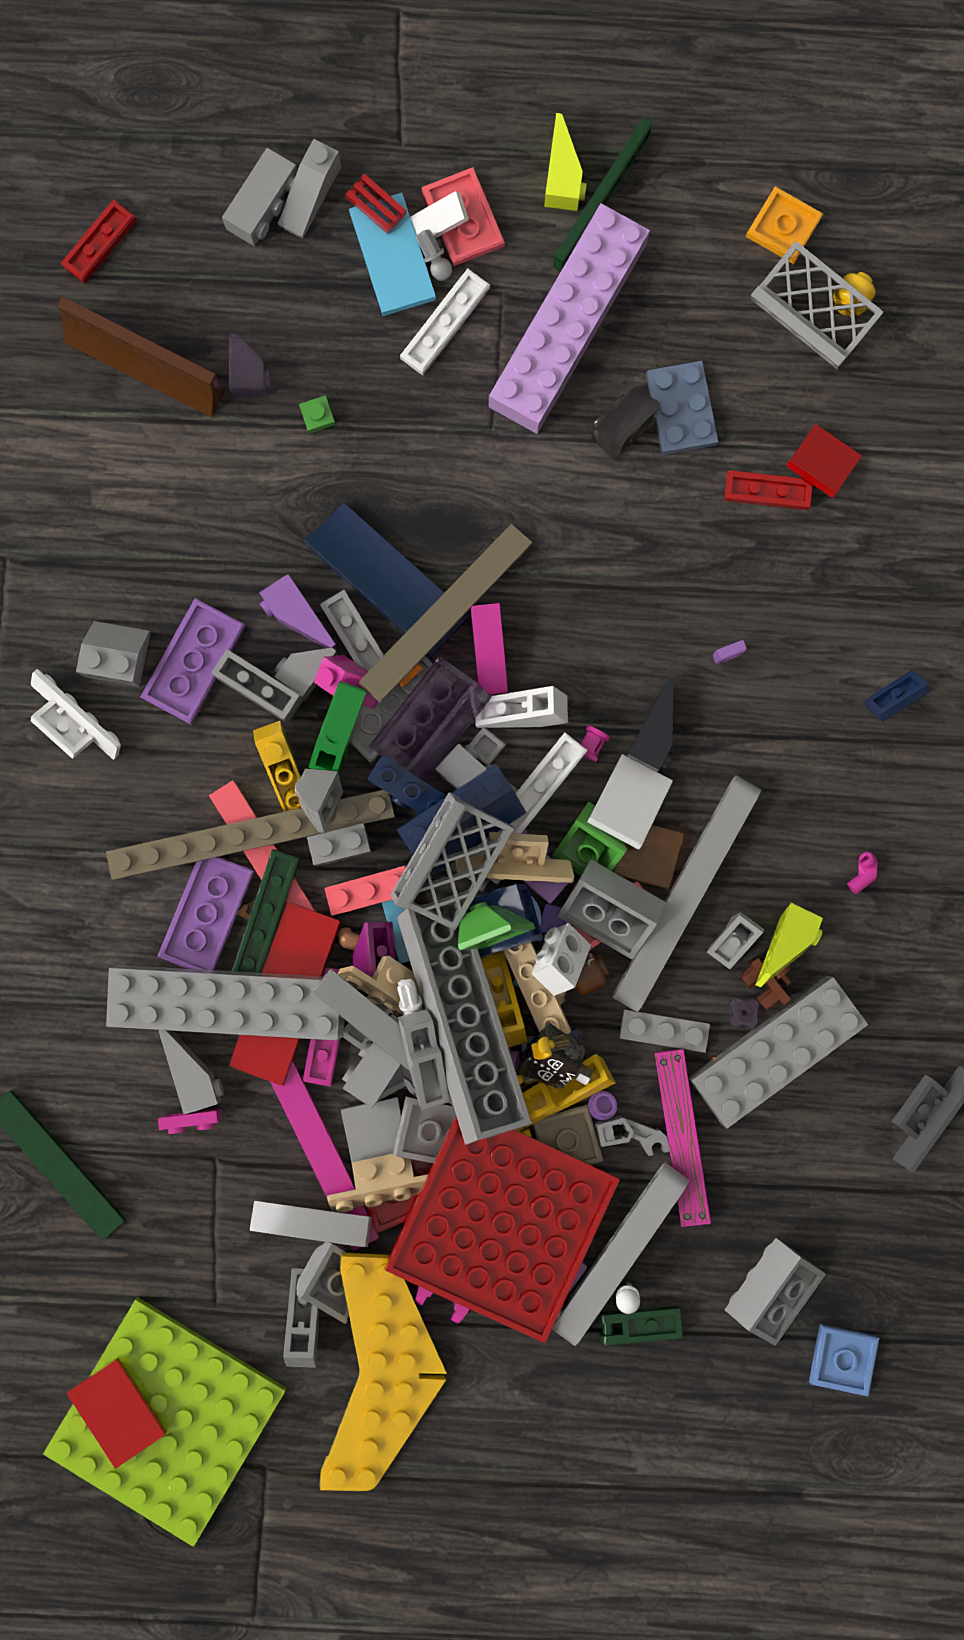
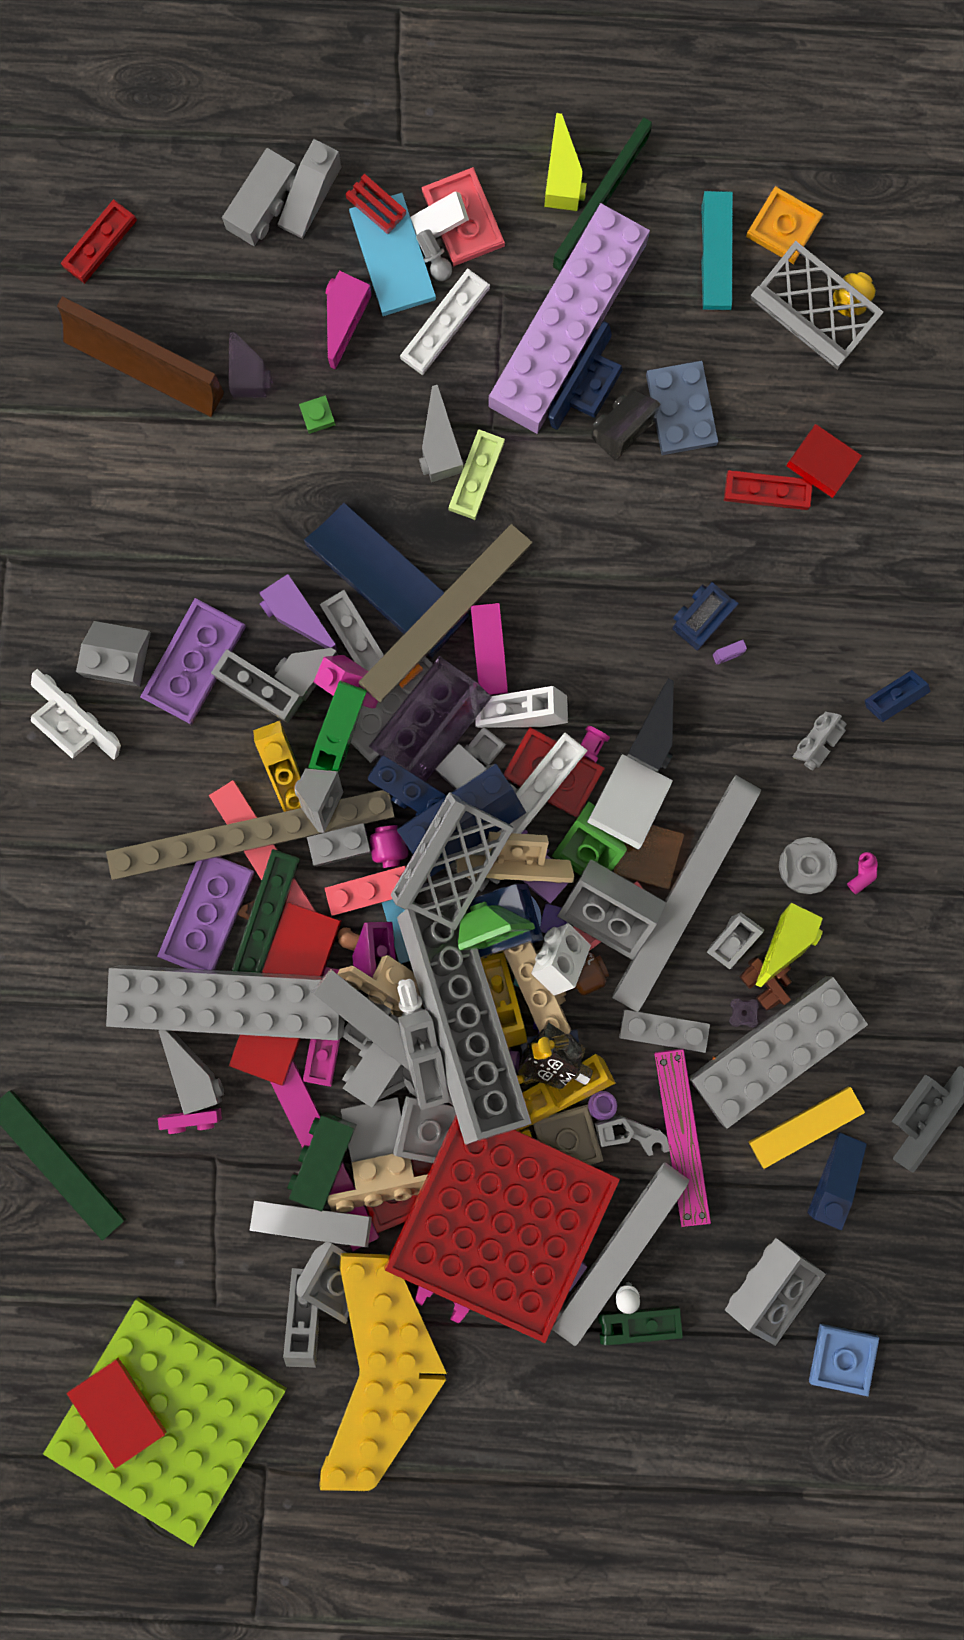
none -> dark green brick [287,1112,357,1212]
none -> dark pink slope [326,271,372,369]
none -> dark pink head [369,825,408,868]
none -> light grey slope [419,385,463,482]
none -> yellowish green plate [449,429,505,520]
none -> red tile [503,727,605,818]
none -> dark blue bracket [548,321,623,430]
none -> dark blue window [672,582,739,651]
none -> teal slope [701,191,733,310]
none -> yellow tile [749,1086,865,1169]
none -> light grey tile [779,837,838,894]
none -> light grey hinge [792,712,847,770]
none -> dark blue slope [807,1132,867,1230]

